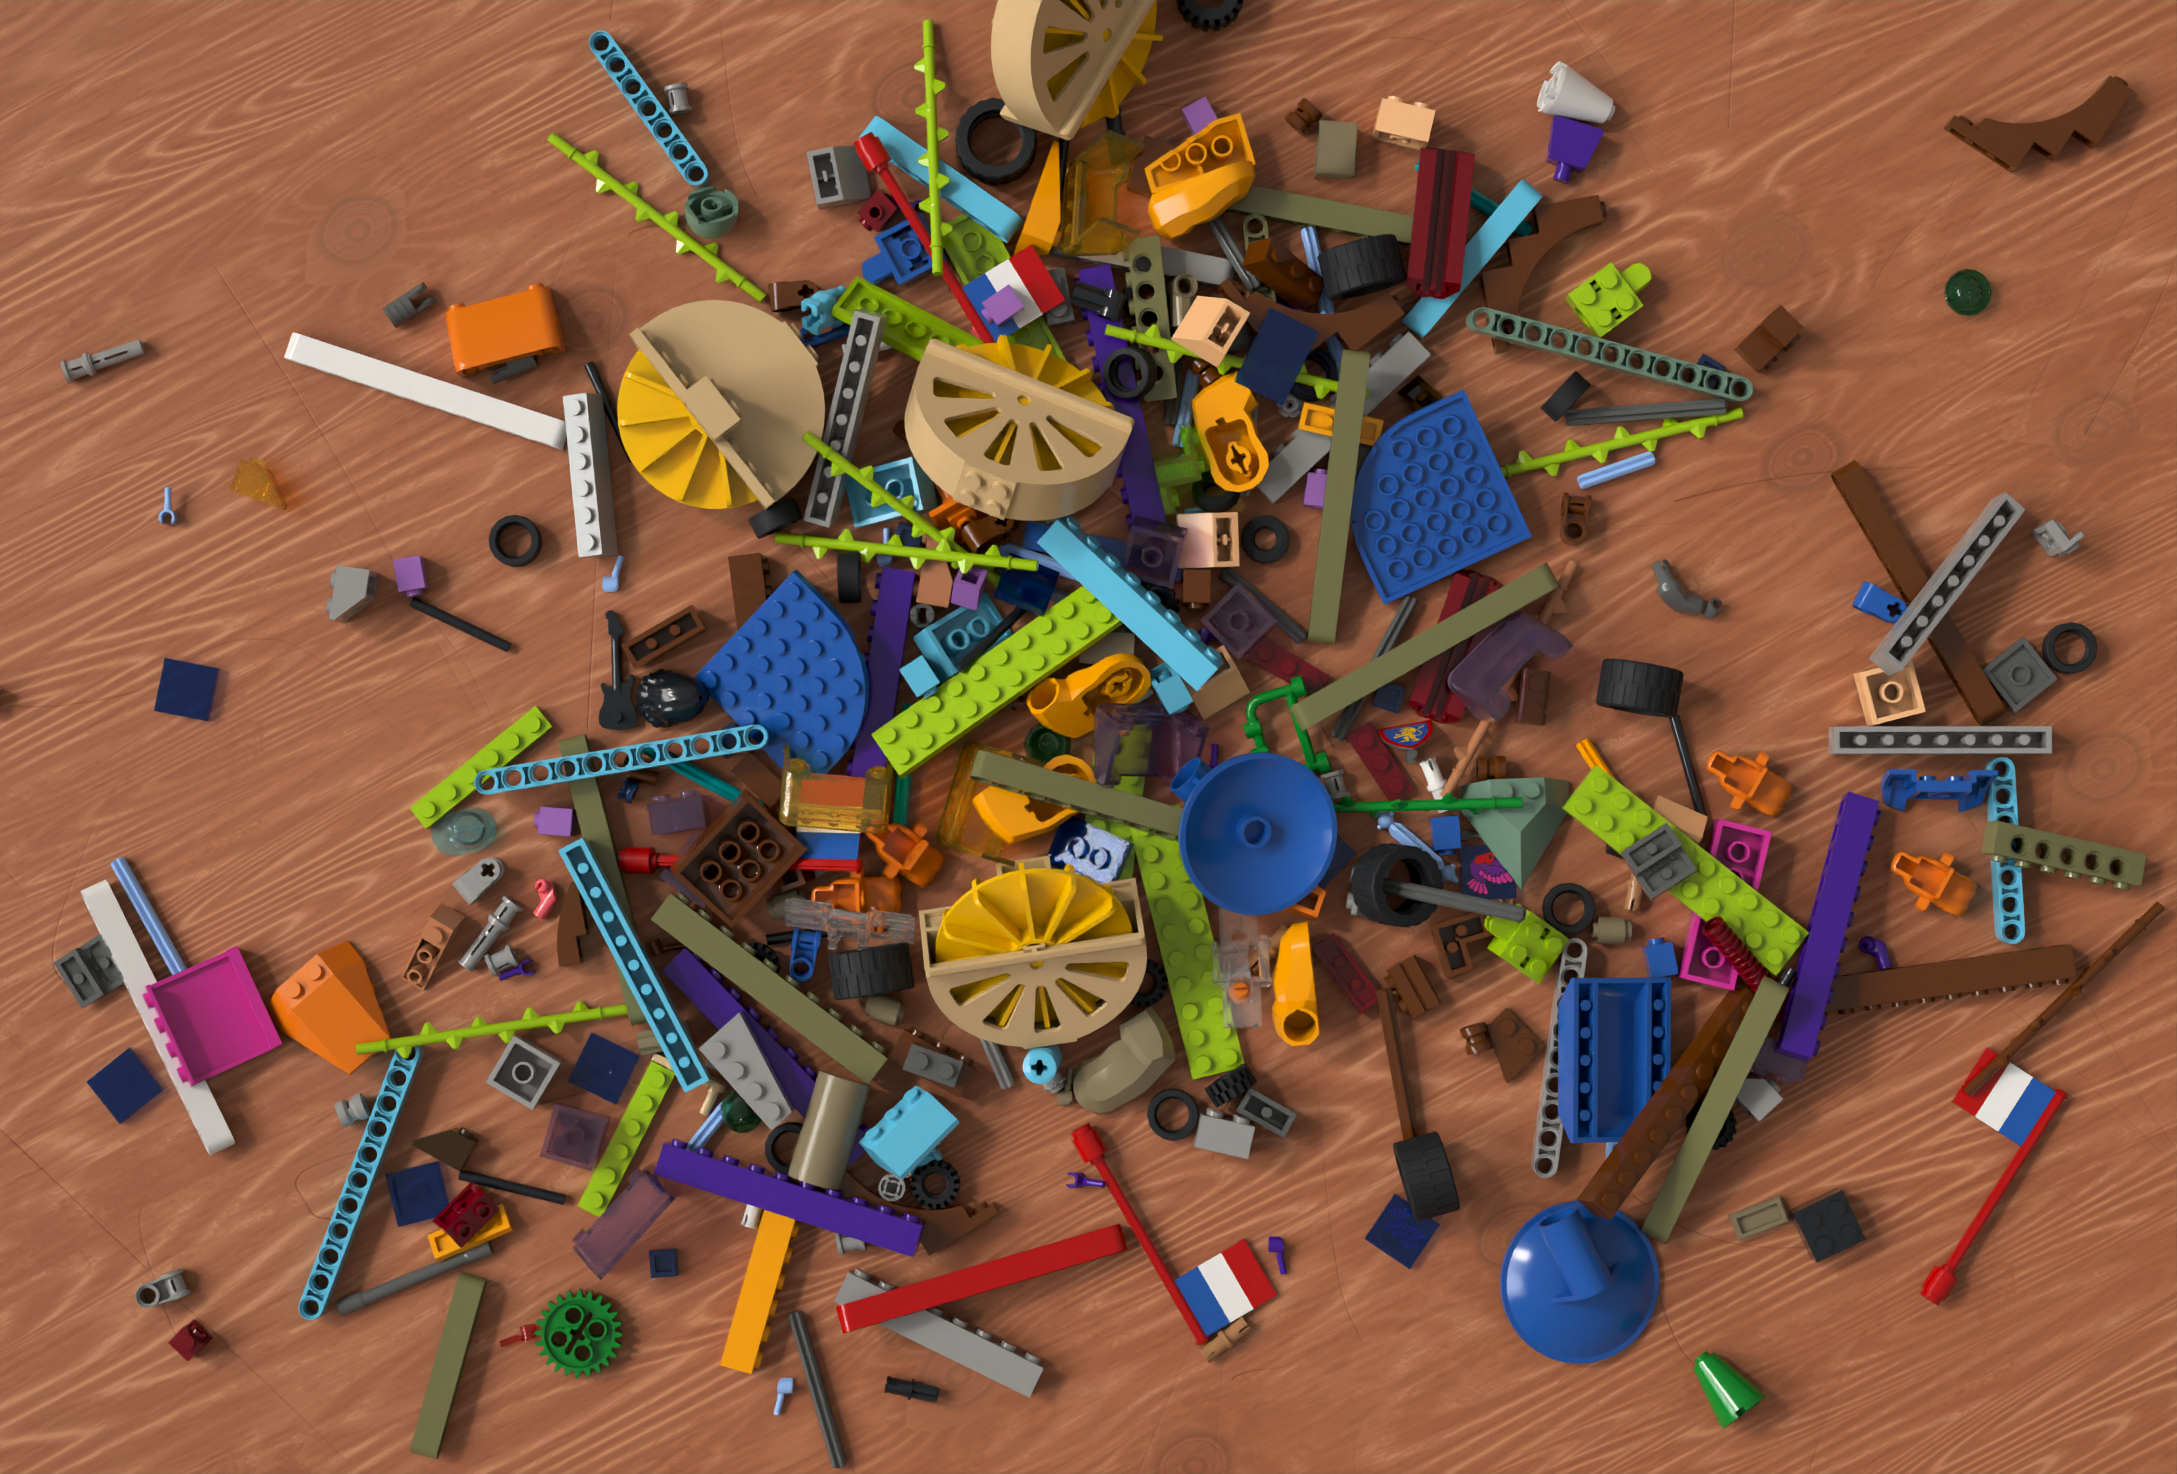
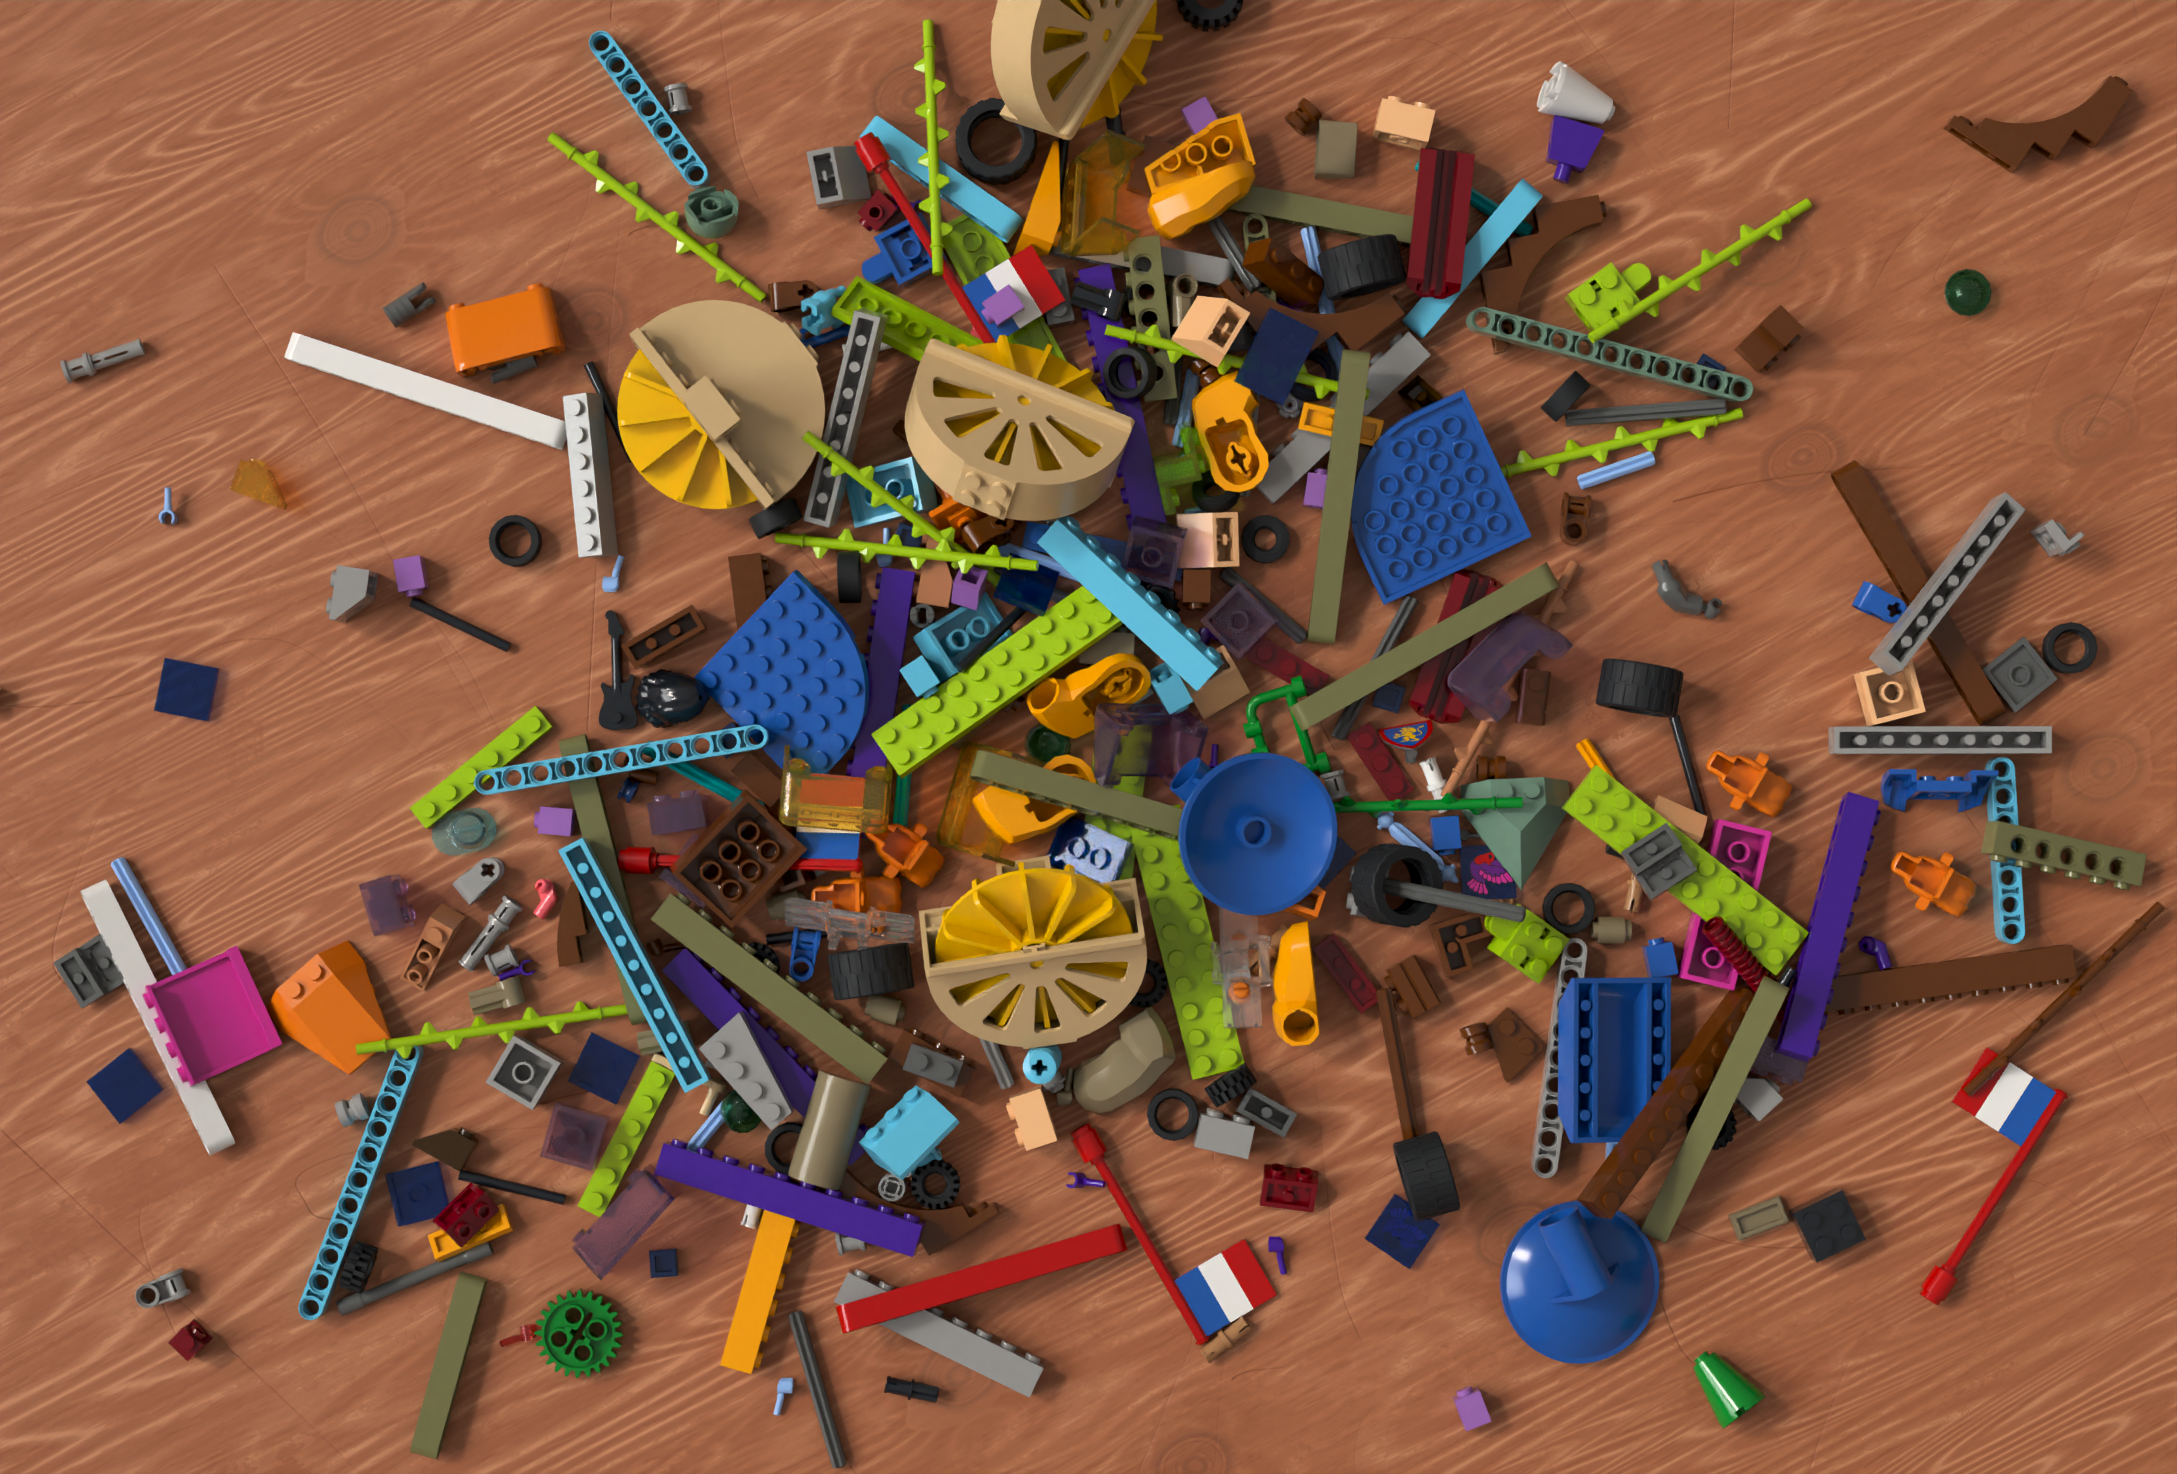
none -> black tyre [339,1240,378,1294]
none -> clear purple brick [359,875,416,937]
none -> dark tan piece [468,976,526,1015]
none -> light nougat brick [1006,1086,1058,1151]
none -> dark red bracket [1260,1164,1318,1212]
none -> medium lavender brick [1452,1386,1492,1431]
none -> lime plant [1588,198,1812,343]

